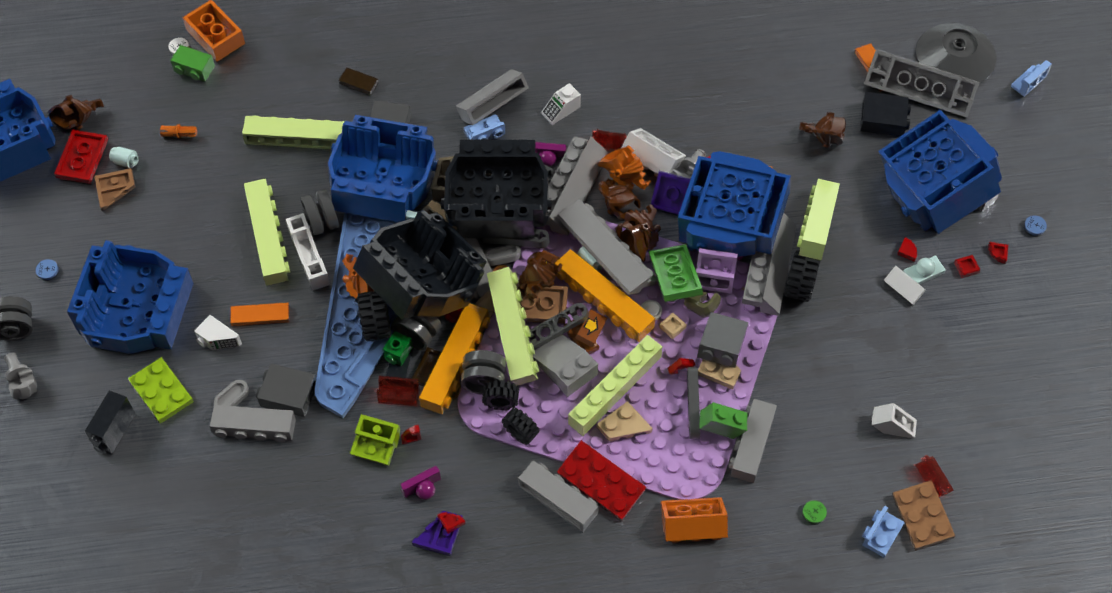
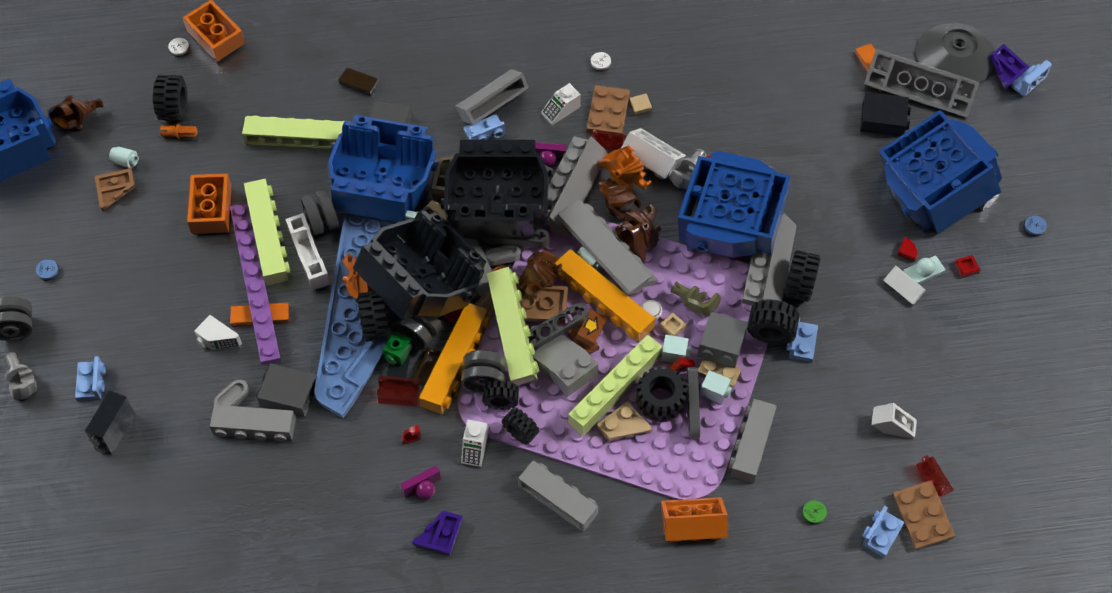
red plate [54,130,109,184] -> none
blue piece [67,240,194,354] -> none
lime plate [128,357,194,424] -> none
bright green brick [170,45,215,82] -> none
lime brick [350,414,400,466] -> none
red tile [437,512,466,534] -> none
red plate [557,440,647,521] -> none
bright green plate [649,244,703,302] -> none
dark purple plate [651,171,691,215] -> none
lavender brick [696,248,738,294] -> none
bright green brick [700,402,747,439] -> none
yellowish green brick [797,179,840,260] -> none
reddish brown helmet [799,112,846,147] -> none
red tile [988,242,1008,264] -> none
none -> light blue bracket [75,356,106,401]
none -> black tyre [153,75,187,121]
none -> orange brick [187,173,232,234]
none -> medium lavender plate [230,203,281,366]
none -> white slope [461,420,490,467]
none -> medium nougat plate [586,85,630,137]
none -> white piece [591,52,611,70]
none -> tan tile [629,94,652,115]
none -> black tyre [636,366,687,422]
none -> light aqua brick [661,335,691,363]
none -> light aqua brick [700,370,732,404]
none -> black tyre [747,299,800,345]
none -> light blue bracket [786,318,818,362]
none -> dark purple wing [990,44,1030,89]

